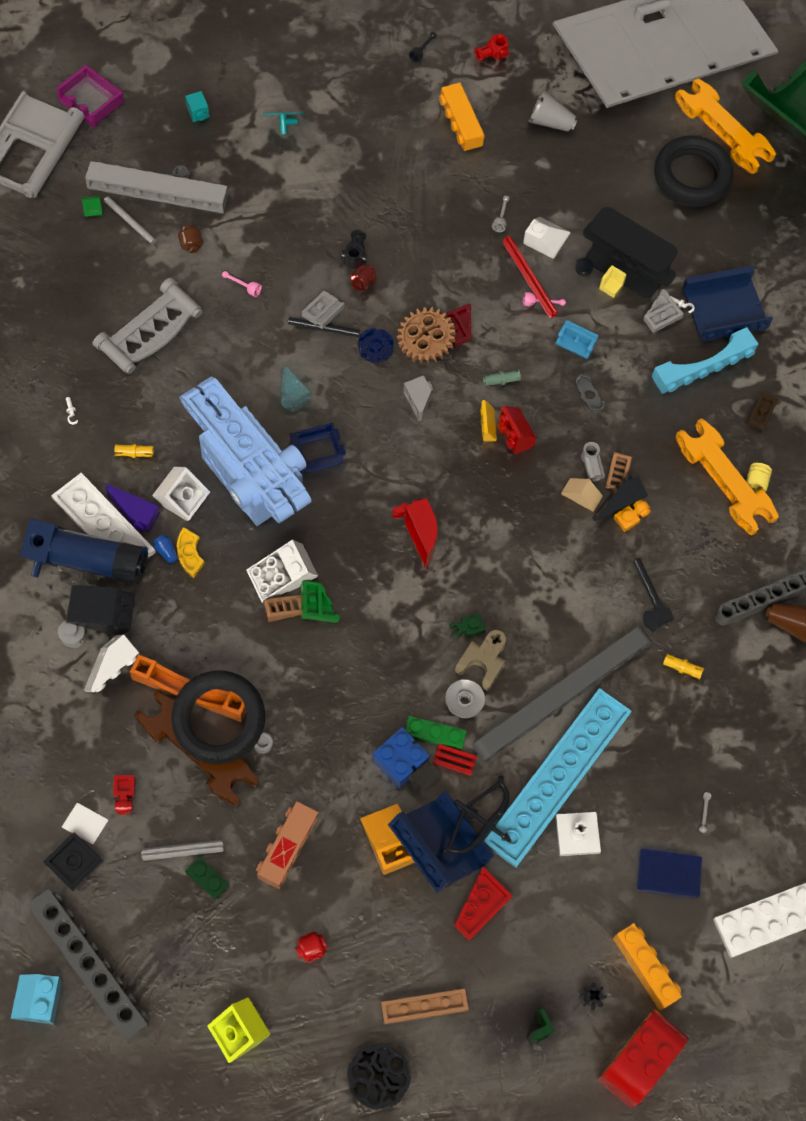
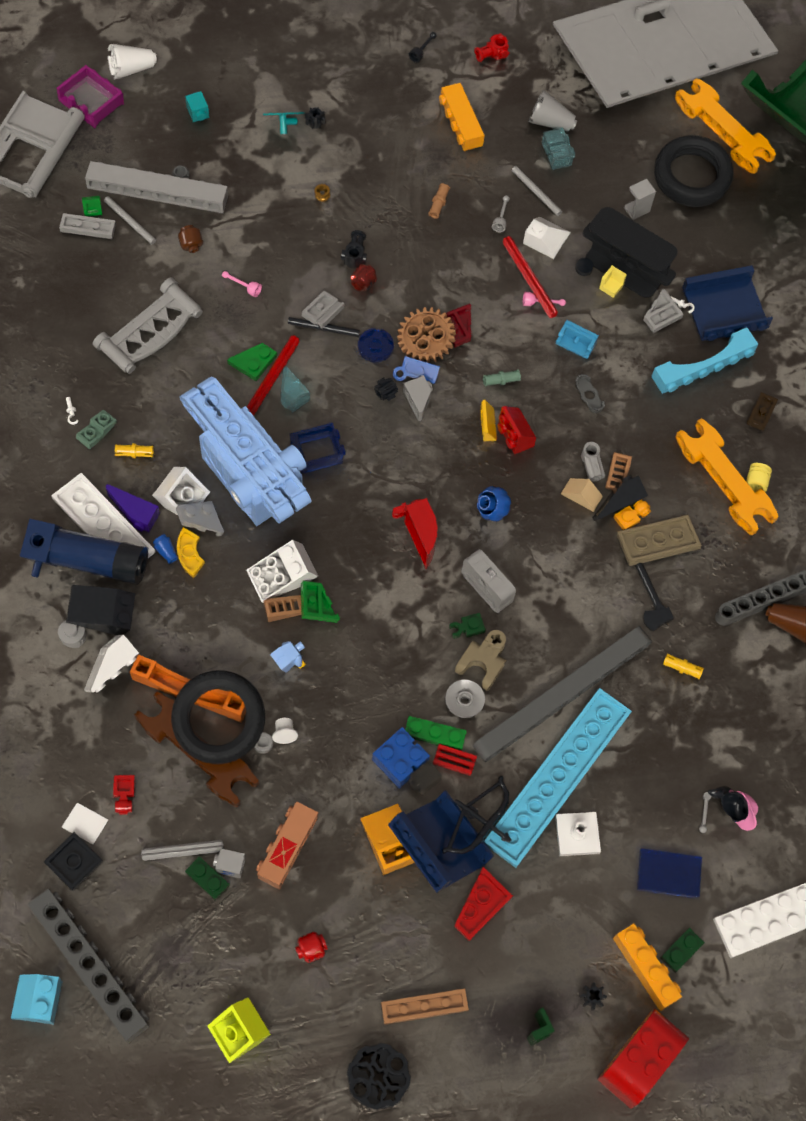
none -> light grey plate [59,213,116,239]
none -> sand green slope [76,410,117,449]
none -> white cone [108,44,157,79]
none -> light grey wing [176,501,224,536]
none -> light grey brick [213,849,246,878]
none -> green wing [227,343,277,381]
none -> red axle [247,335,299,416]
none -> light blue piece [270,641,306,672]
none -> white piece [272,718,298,744]
none -> black gear [305,107,326,129]
none -> pearl gold bush [314,184,330,201]
none -> black gear [374,377,398,401]
none -> hinge [393,356,440,384]
none -> medium nougat pin [428,183,450,219]
none -> light grey axle [461,549,516,613]
none -> blue plant [477,486,511,522]
none -> light grey bar [512,166,562,216]
none -> clear light blue piece [542,128,575,170]
none -> dark tan tile [617,515,702,566]
none -> light grey panel [624,179,656,220]
none -> dark green plate [660,927,705,973]
none -> black hair [708,786,758,831]

